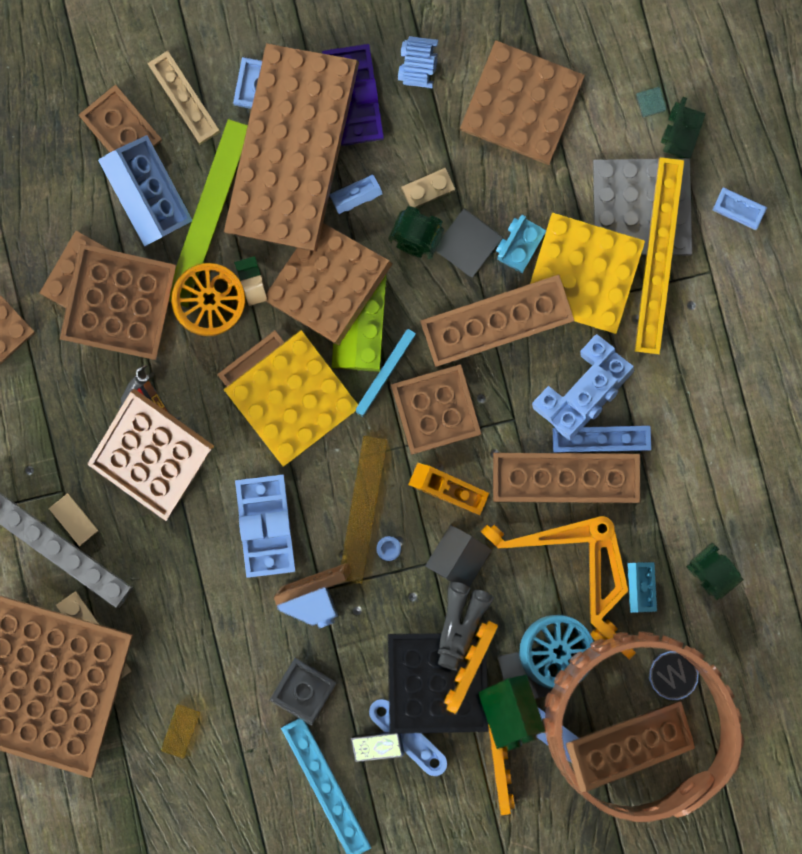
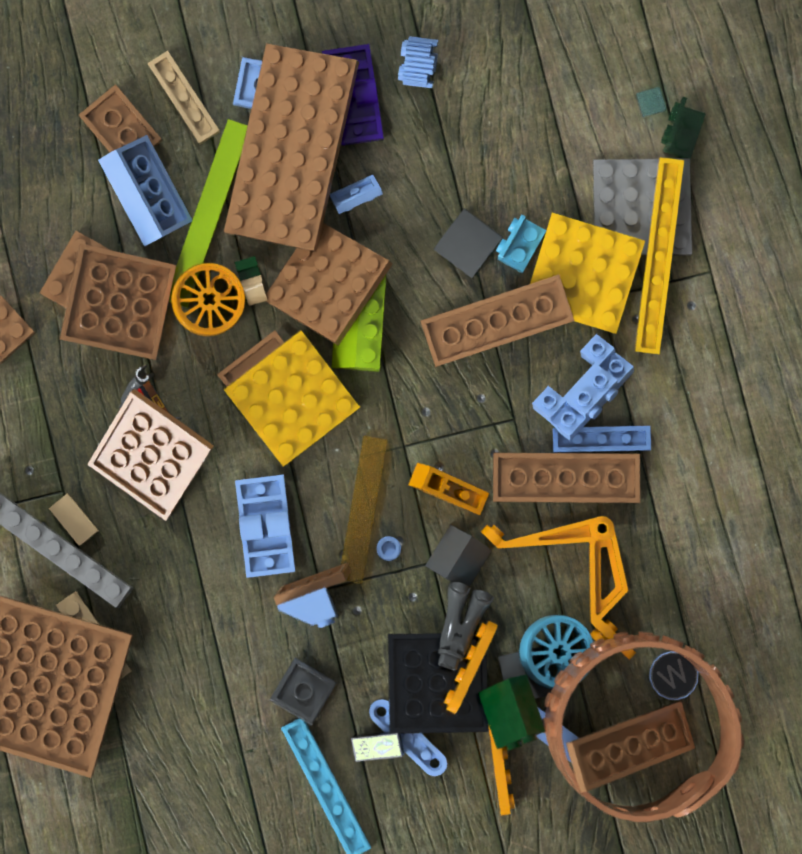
clear yellow tile [160,704,201,759] -> none
medium azure tile [356,329,416,417] -> none
clear green brick [388,206,444,259] -> none
medium nougat plate [391,364,481,455] -> none
tan plate [401,168,455,210] -> none
medium nougat plate [460,40,585,165] -> none
medium azure bracket [628,562,657,613] -> none
clear green brick [686,543,744,601] -> none
light blue plate [712,187,767,230] -> none

